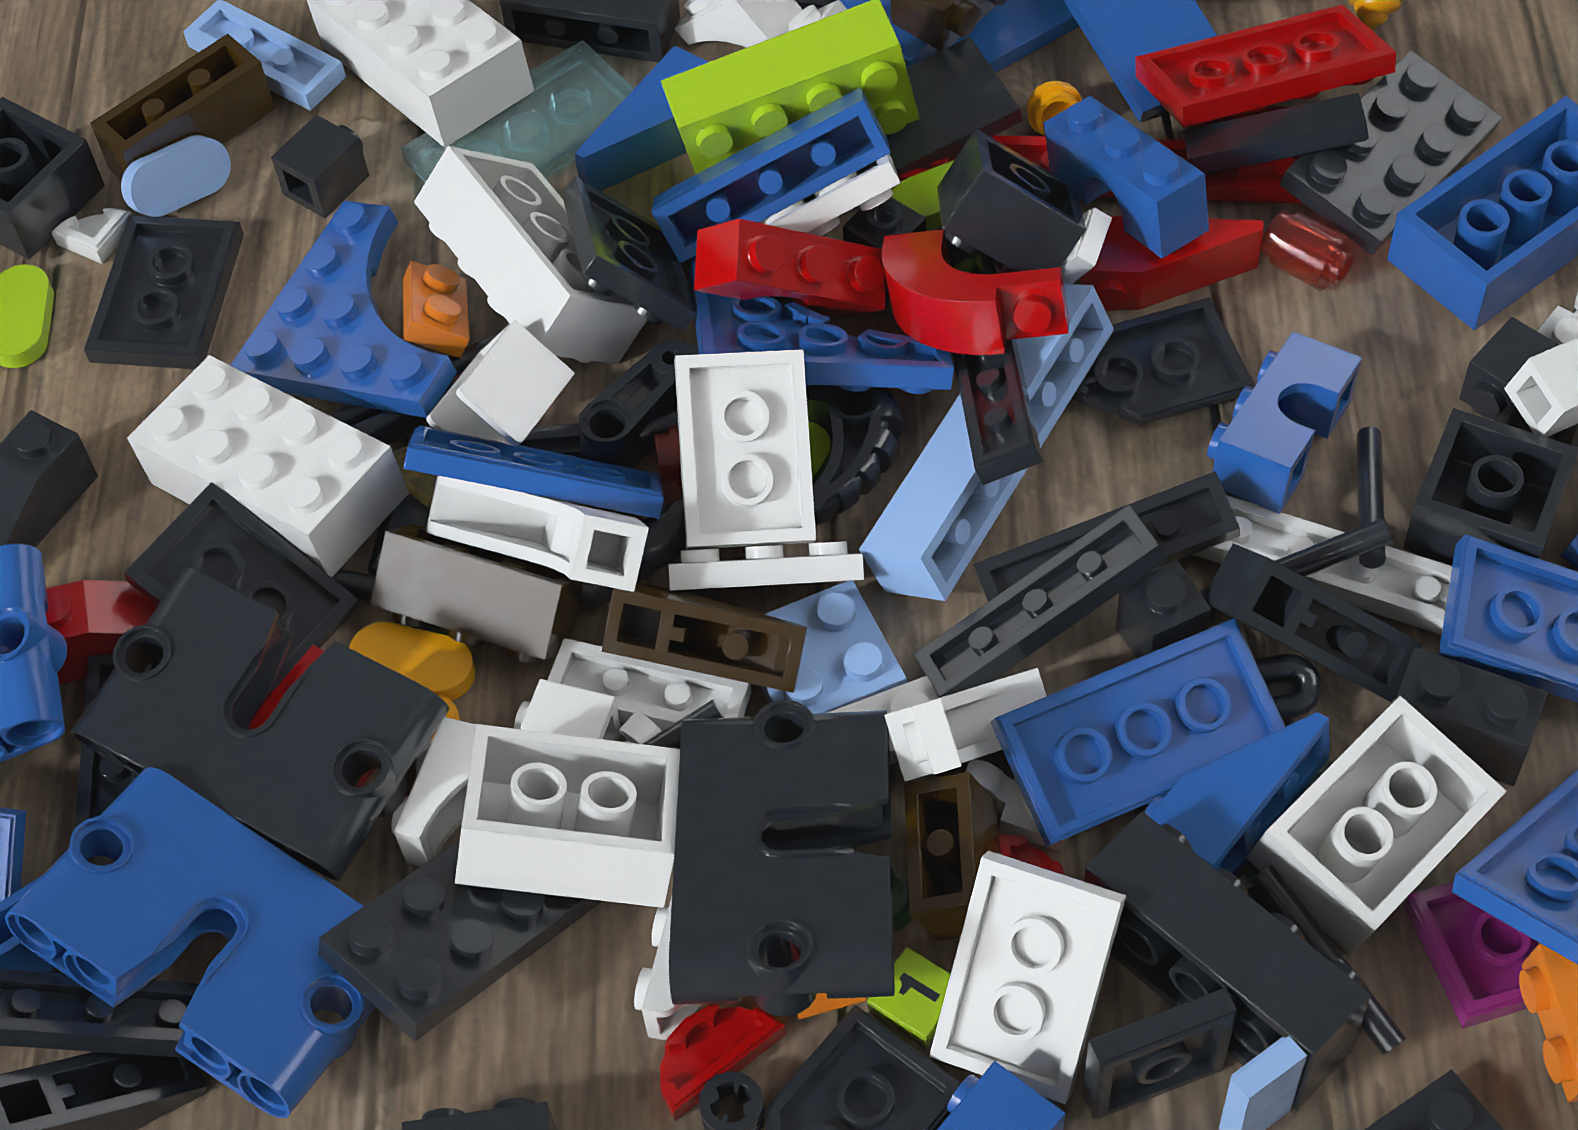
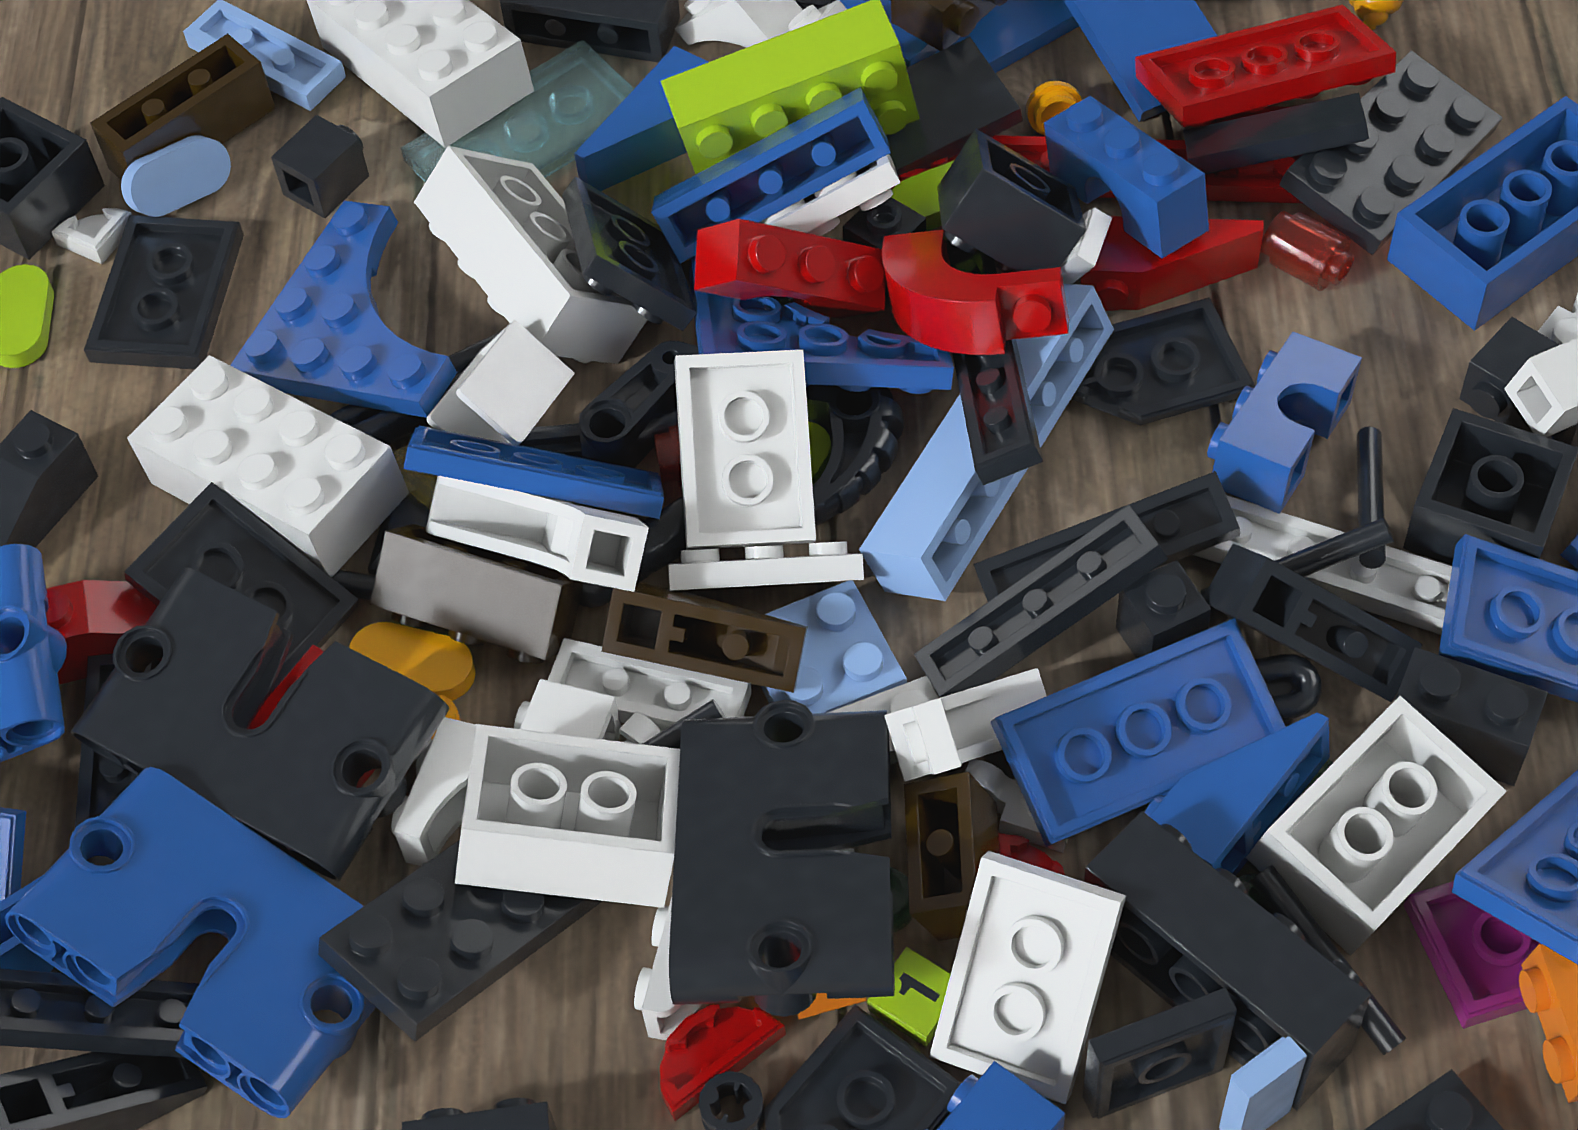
orange plate [403,260,470,358] -> none

